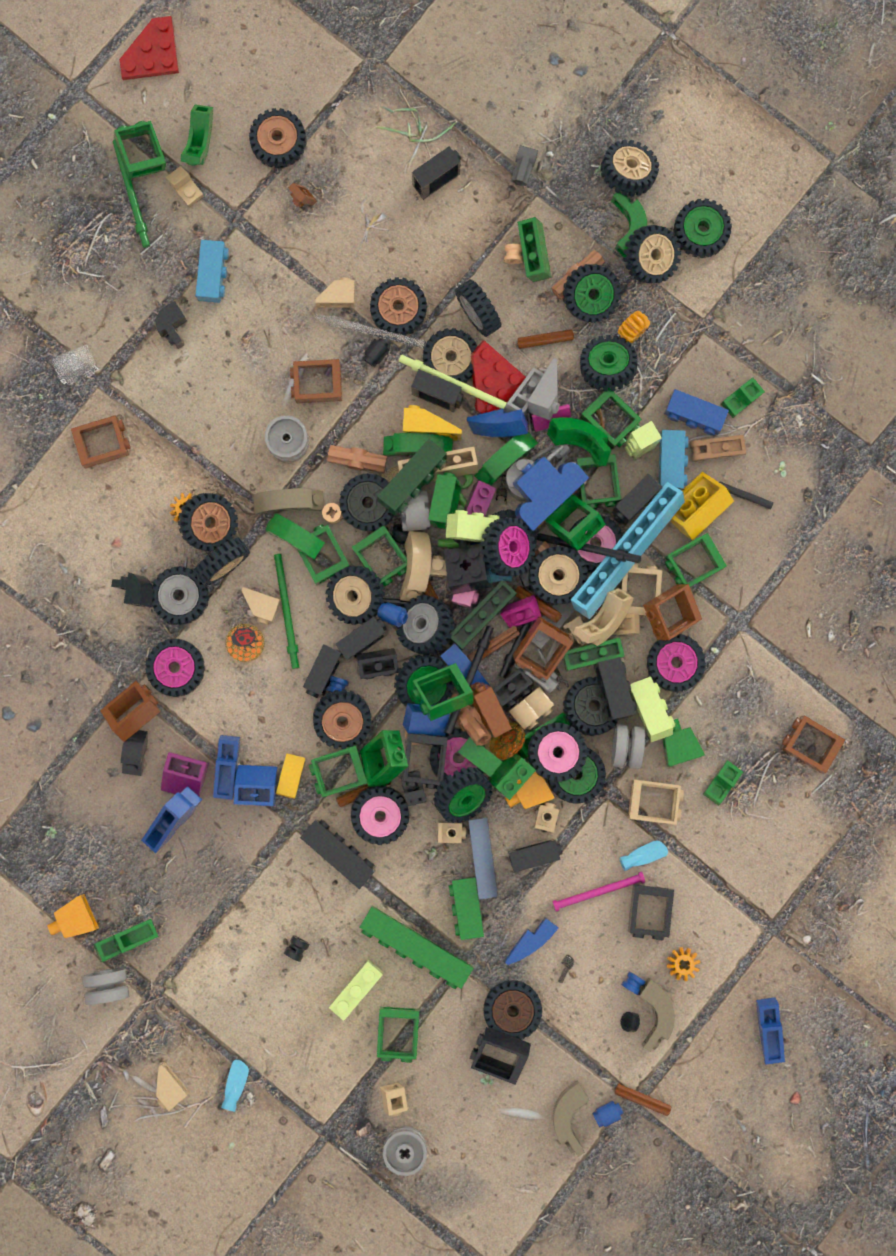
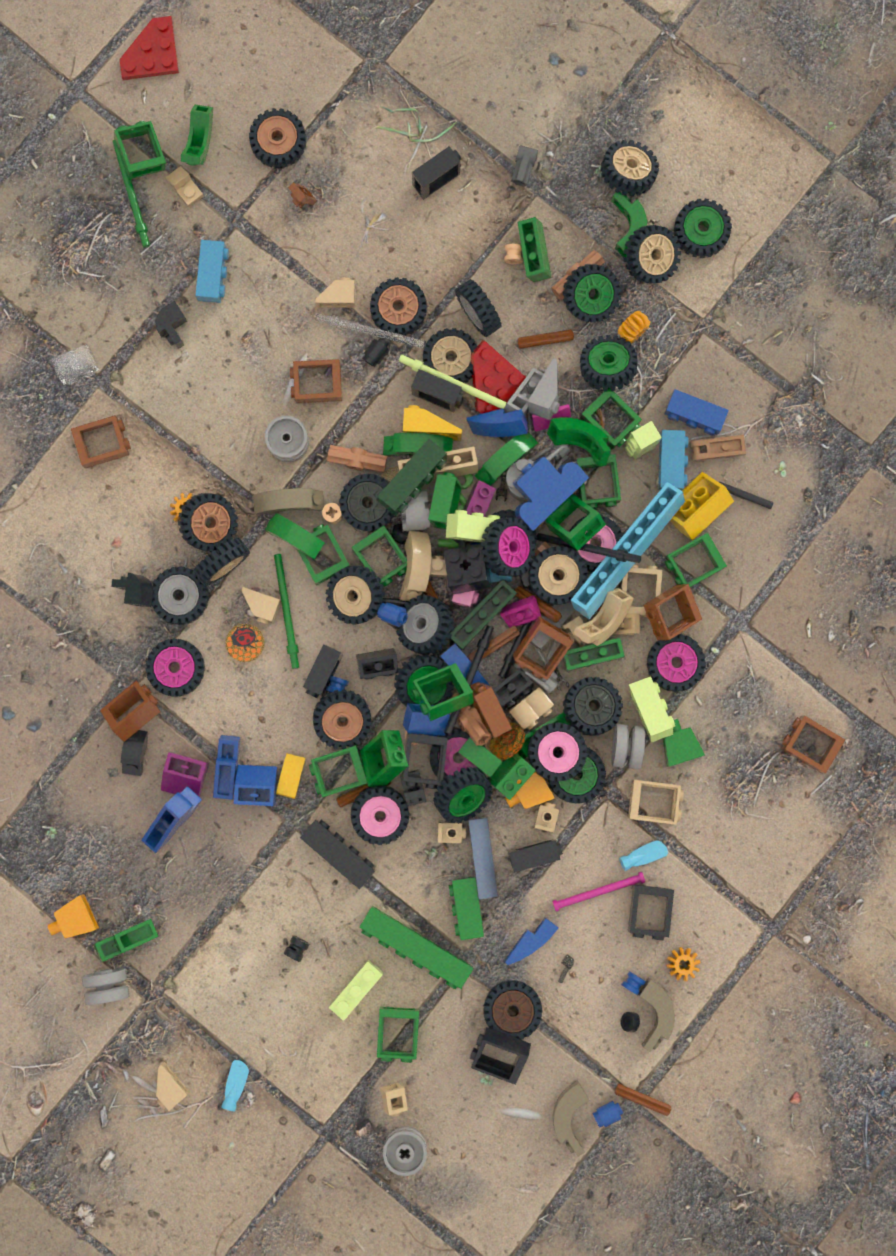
black window [336,617,387,662] -> none
black brick [594,657,636,722] -> none
black window [612,474,662,526] -> none
green slope [703,760,743,806] -> none
green slope [721,377,765,418] -> none
blue slope [756,997,785,1065] -> none

